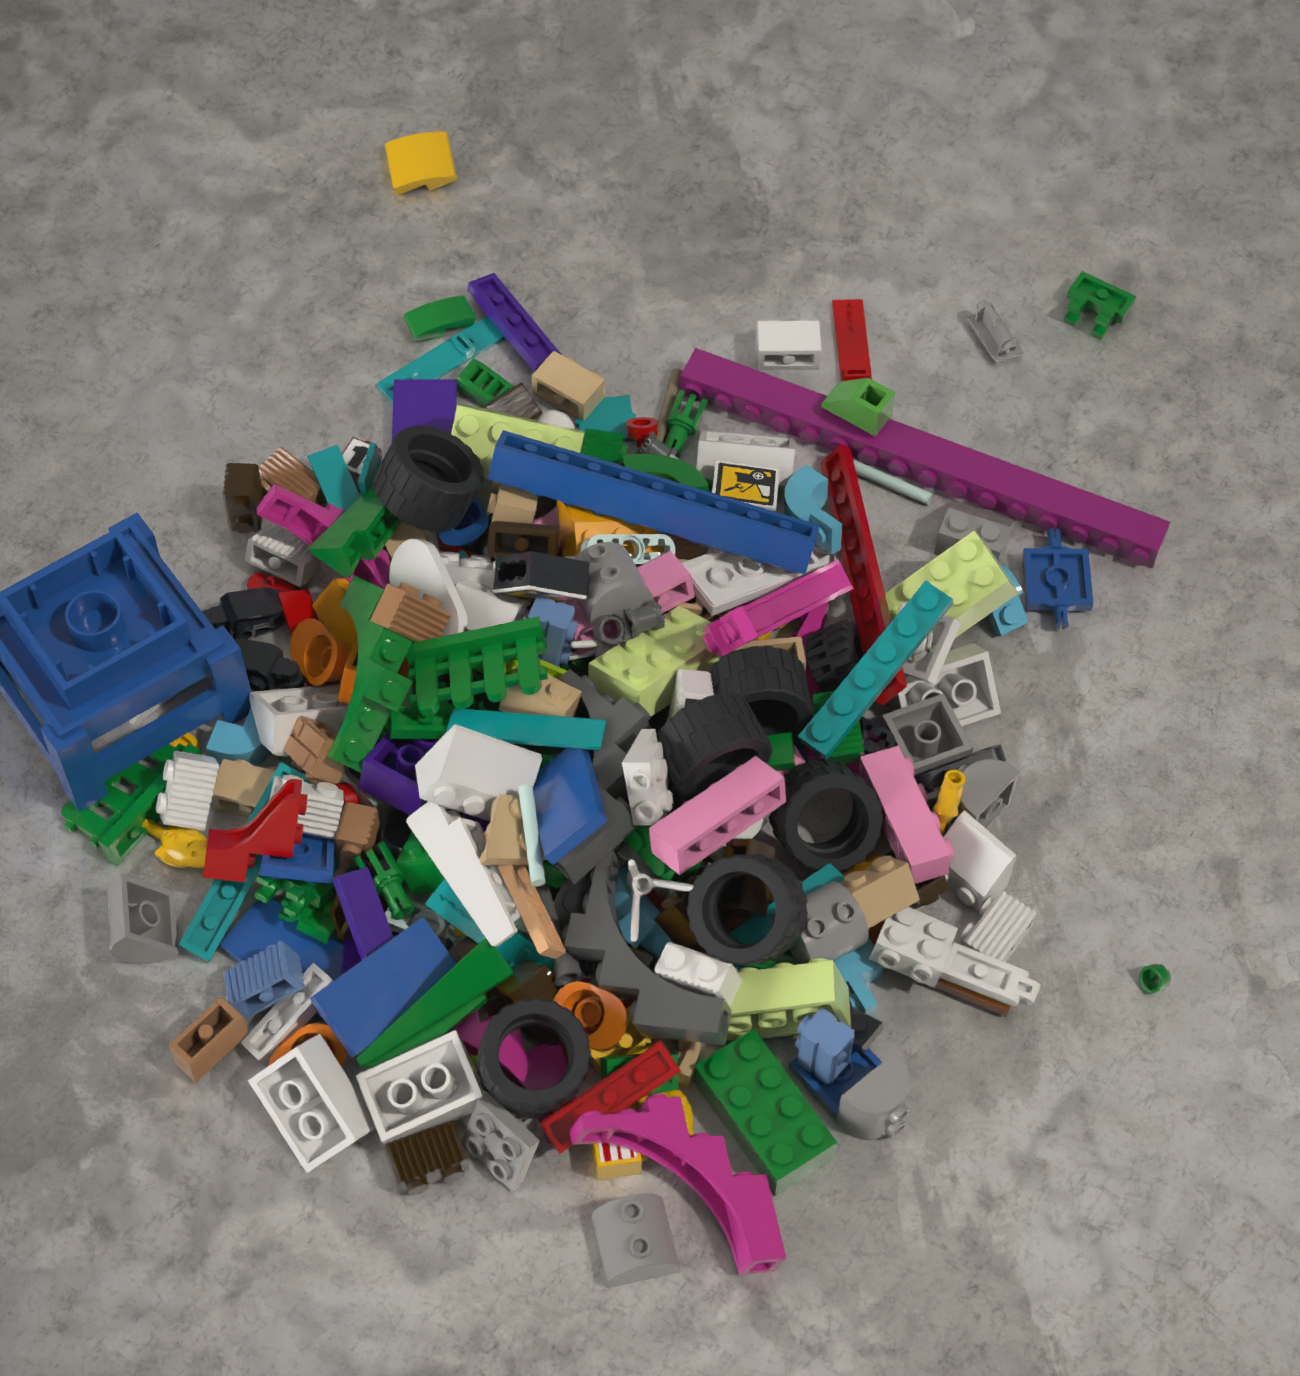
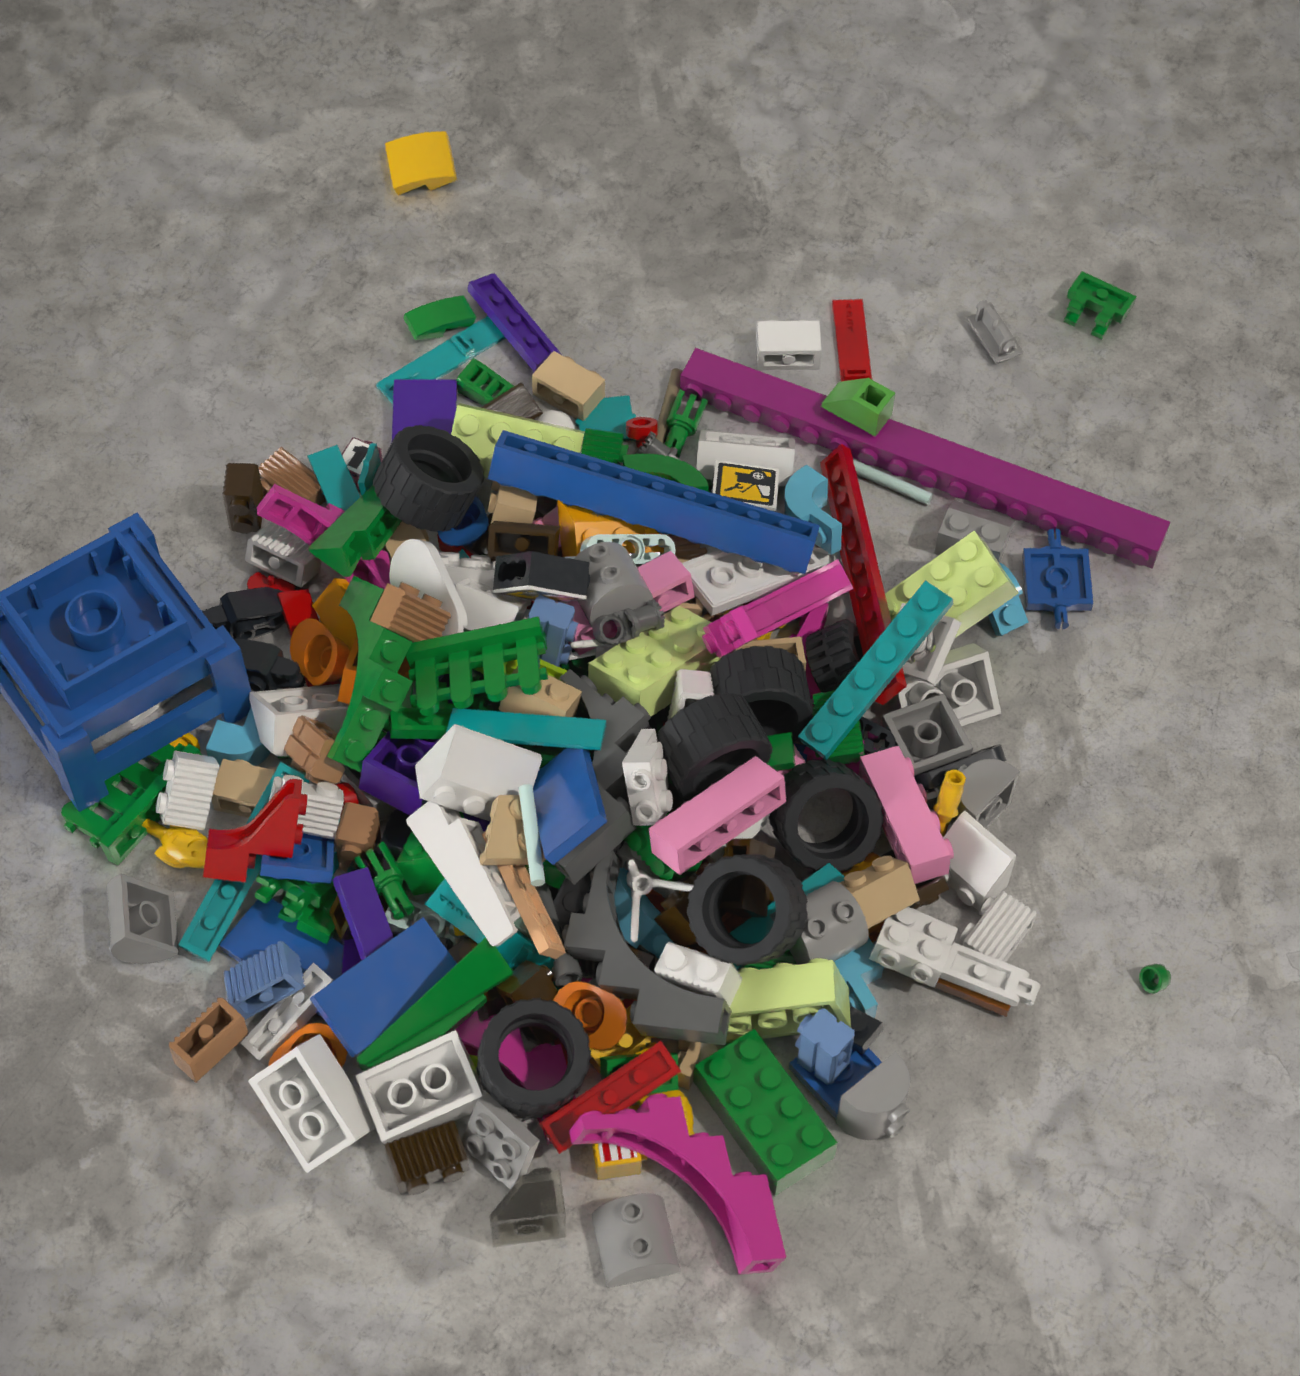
none -> clear smoke slope [490,1167,566,1247]

